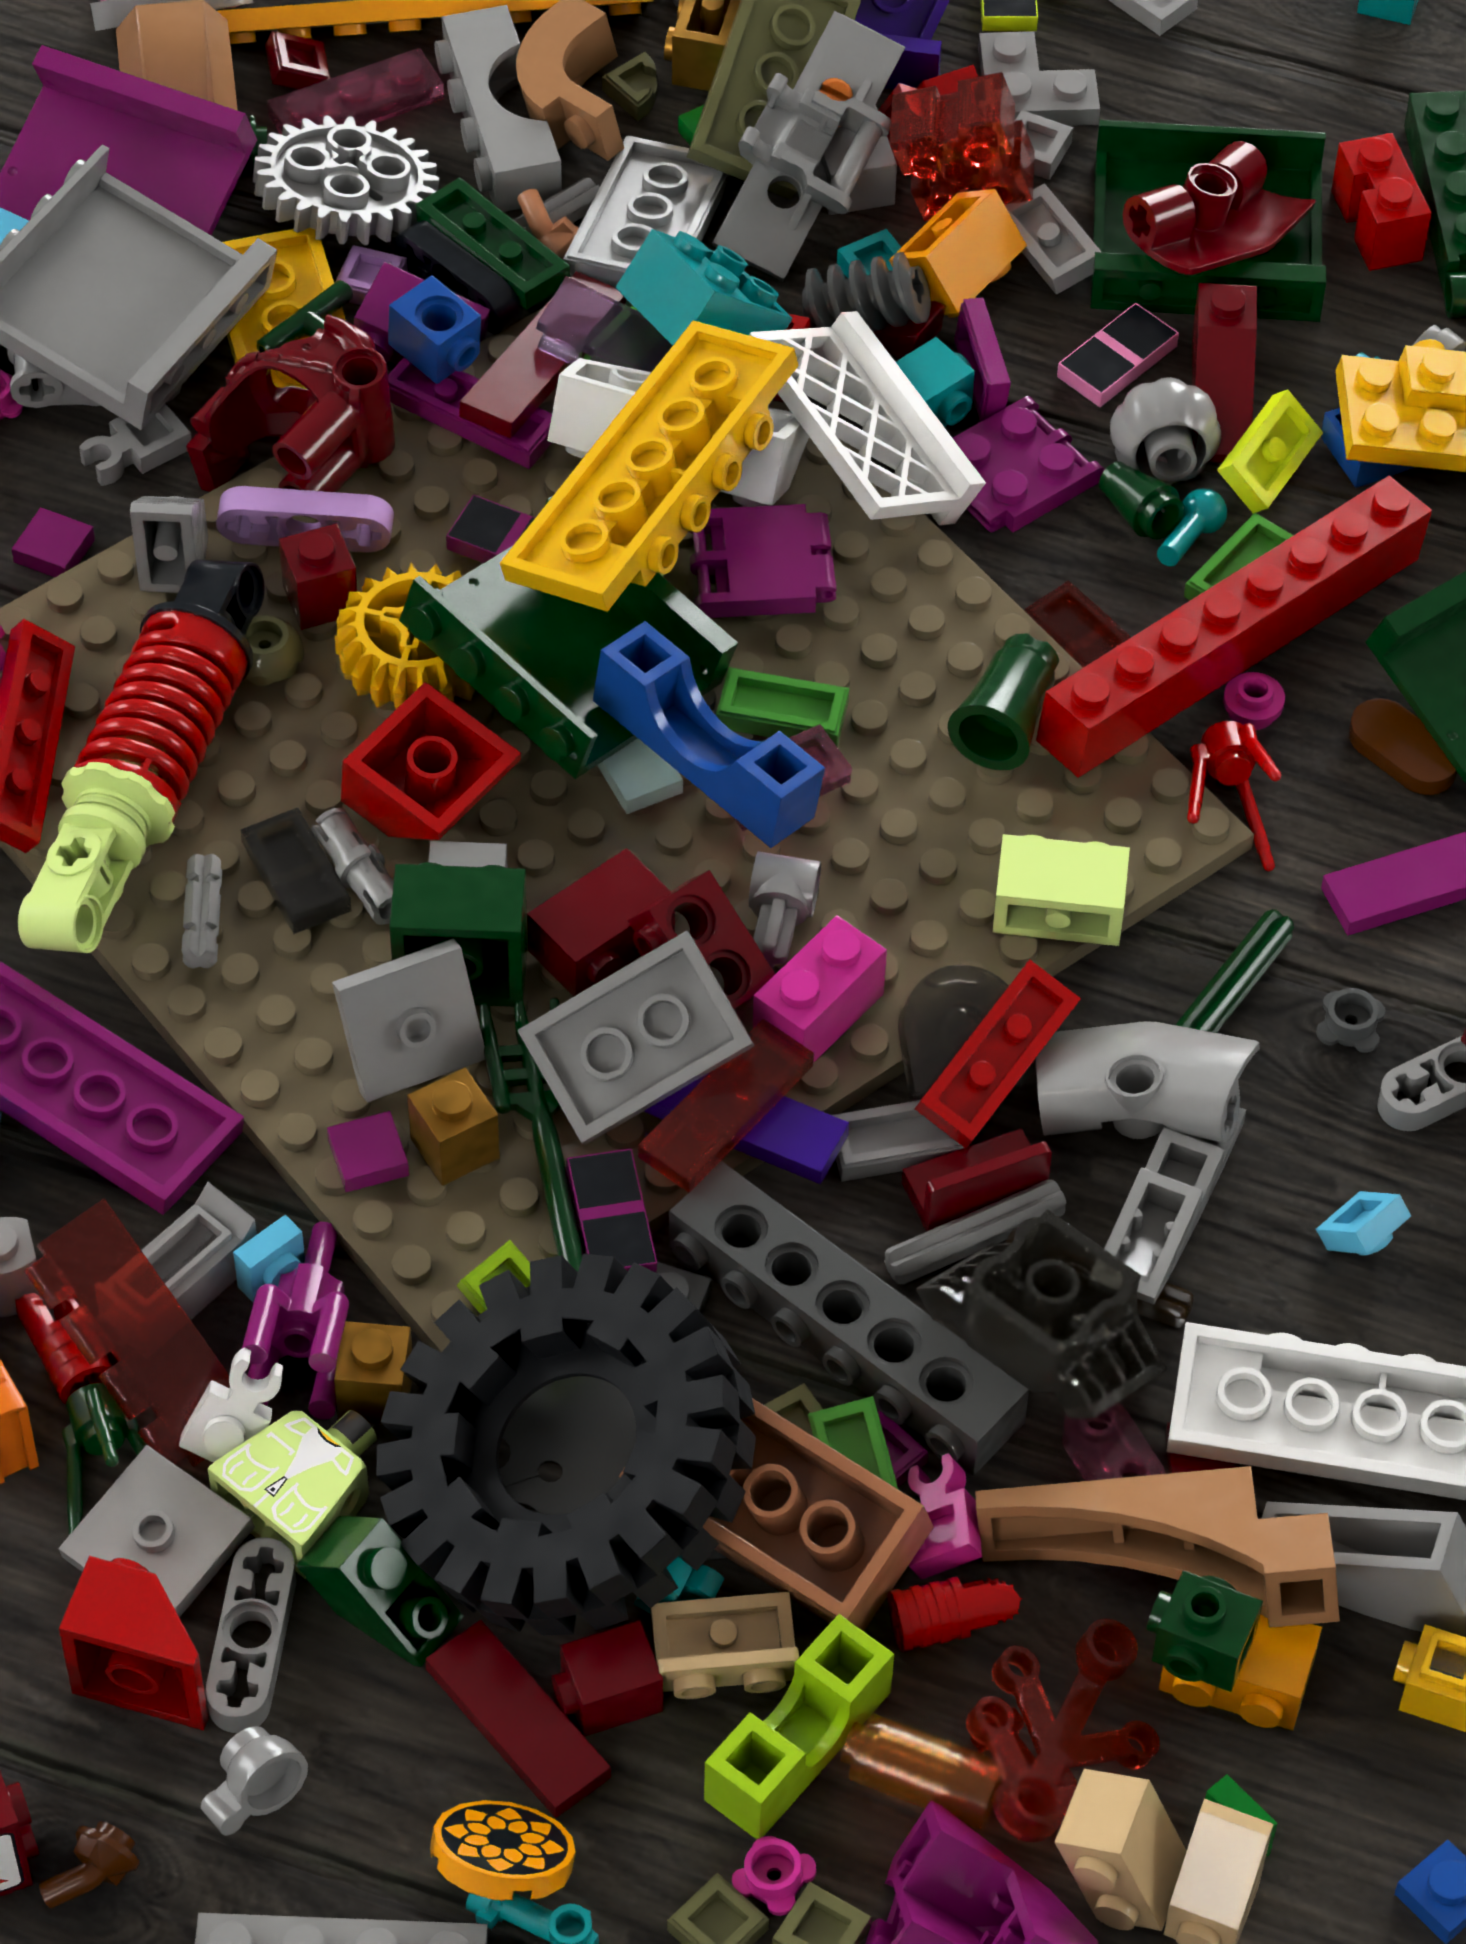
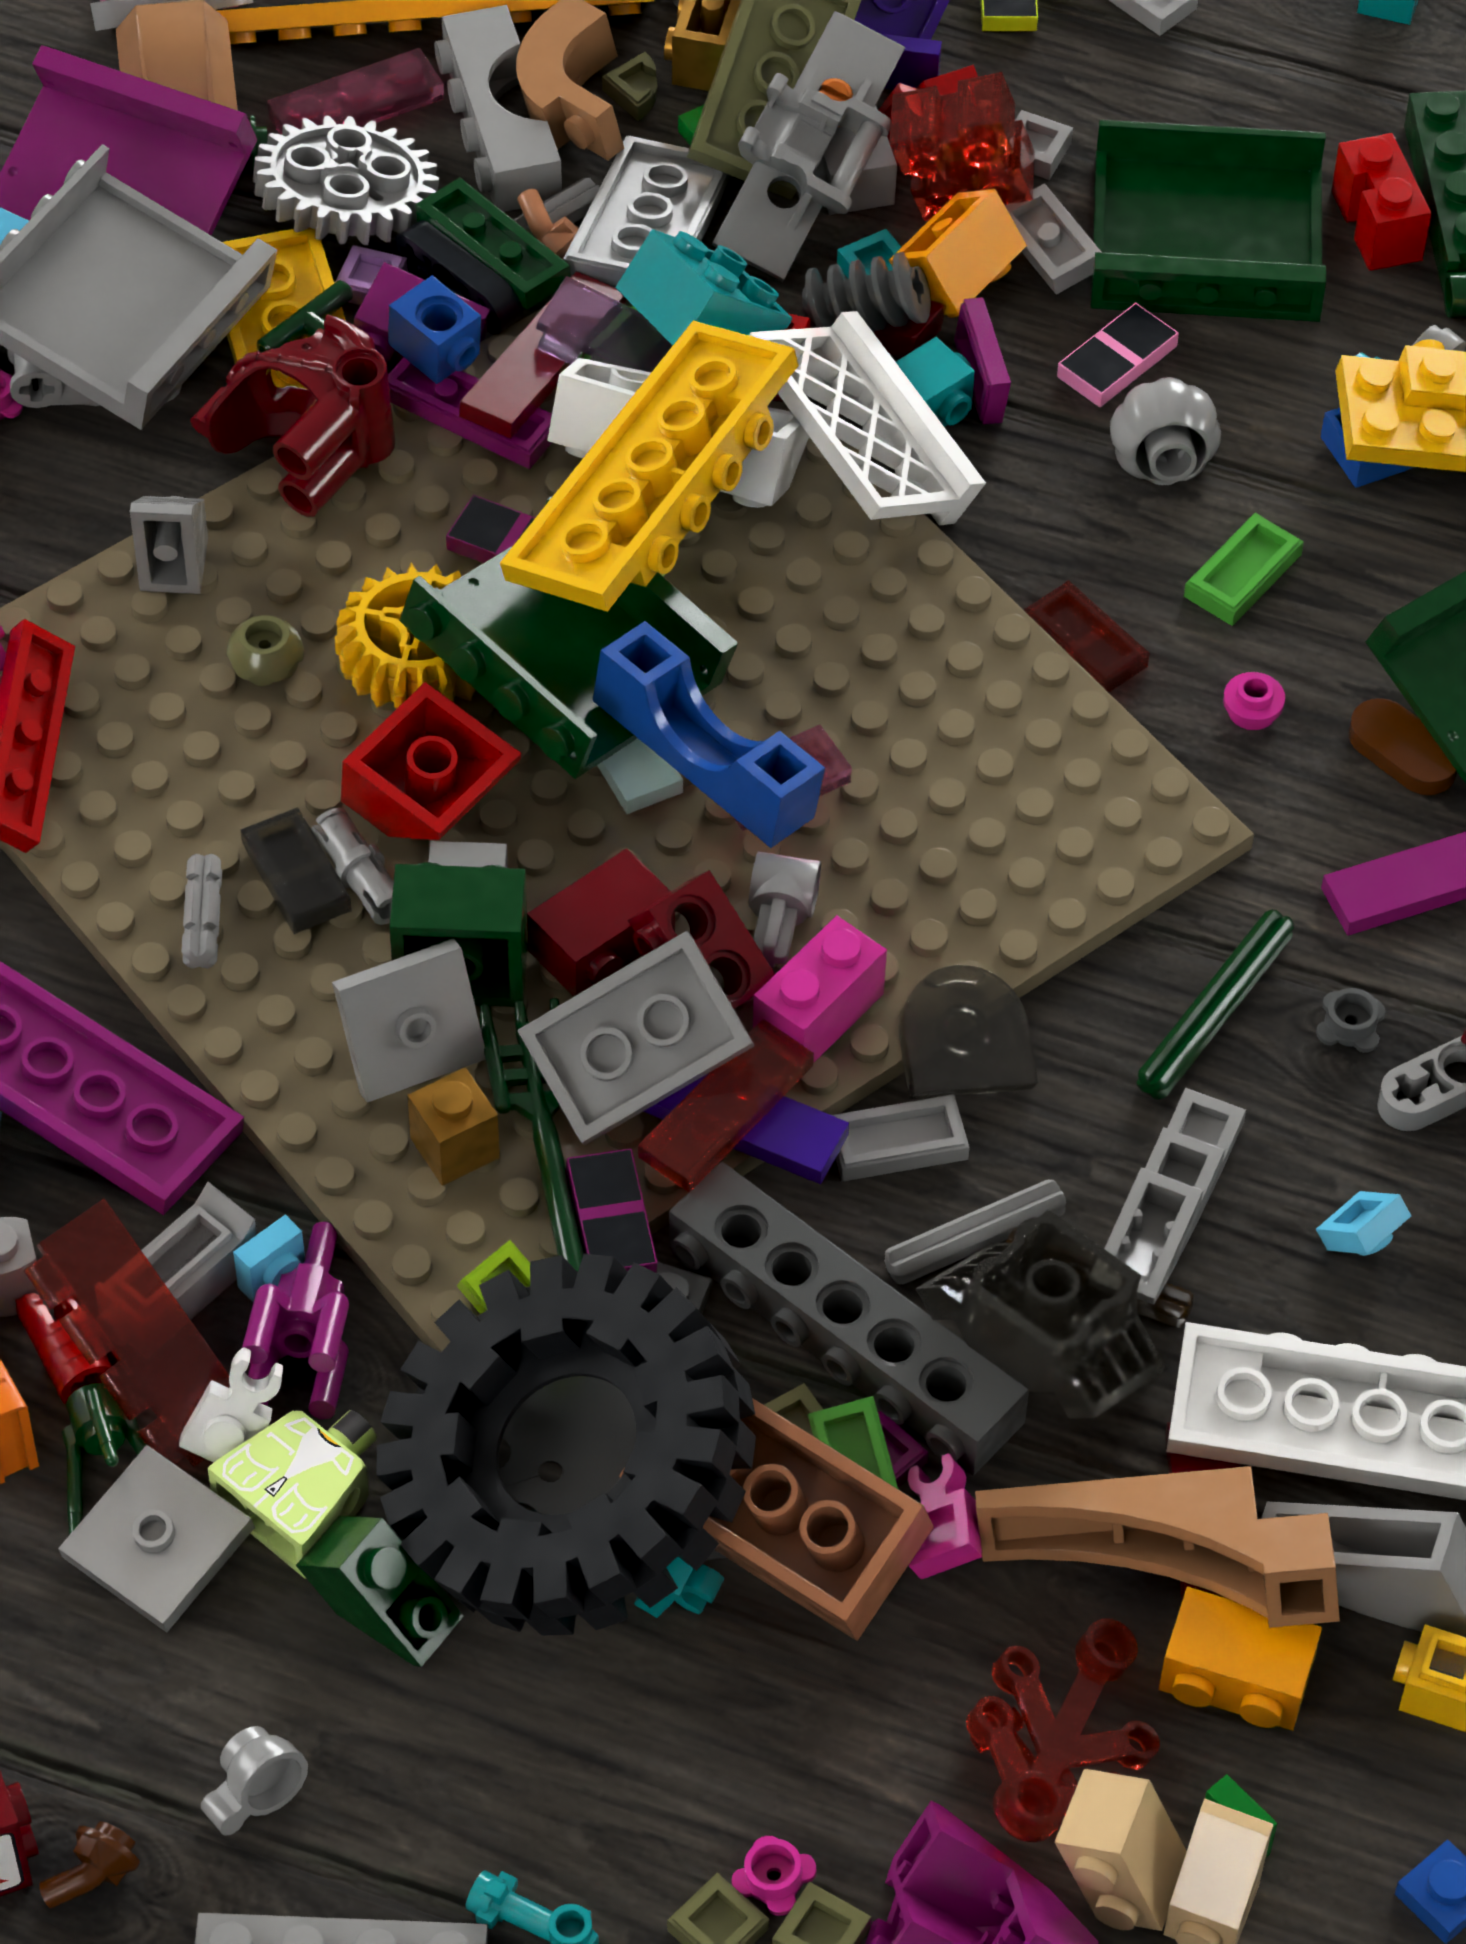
magenta tile [12,507,95,577] -> none
piece [18,560,265,953] -> none
red slope [59,1555,209,1731] -> none
light grey plate [79,404,191,486] -> none
dark red tile [186,432,250,492] -> none
light grey beam [205,1537,297,1733] -> none
lavender beam [216,486,394,552] -> none
dark red tile [265,31,331,95] -> none
dark red brick [279,523,357,630] -> none
magenta tile [327,1111,409,1192] -> none
pearl gold brick [334,1321,412,1425] -> none
dark red tile [425,1619,611,1819] -> none
light orange tile [430,1800,576,1901] -> none
dark red brick [552,1620,663,1737] -> none
tan bracket [650,1591,799,1699] -> none
magenta plate [689,504,837,618] -> none
lime arch [704,1614,894,1839] -> none
bright green tile [716,667,849,749] -> none
clear orange brick [841,1713,1007,1831] -> none
red hinge [888,1577,1023,1652] -> none
dark red panel [901,1128,1052,1232] -> none
red plate [914,959,1081,1149] -> none
dark green plant [947,633,1059,770] -> none
magenta plate [953,396,1105,533] -> none
light grey plate [978,31,1100,126] -> none
yellowish green brick [992,834,1130,946] -> none
red brick [1036,475,1432,778] -> none
light grey panel [1036,1022,1260,1143] -> none
clear pink plate [1062,1396,1166,1481] -> none
dark green cone [1099,461,1184,540] -> none
dark red panel [1122,141,1316,275] -> none
dark green brick [1146,1570,1263,1692] -> none
teal bar [1157,488,1227,567] -> none
red plant [1187,721,1281,872] -> none
dark red slope [1192,283,1257,463] -> none
neon yellow plate [1217,389,1323,514] -> none

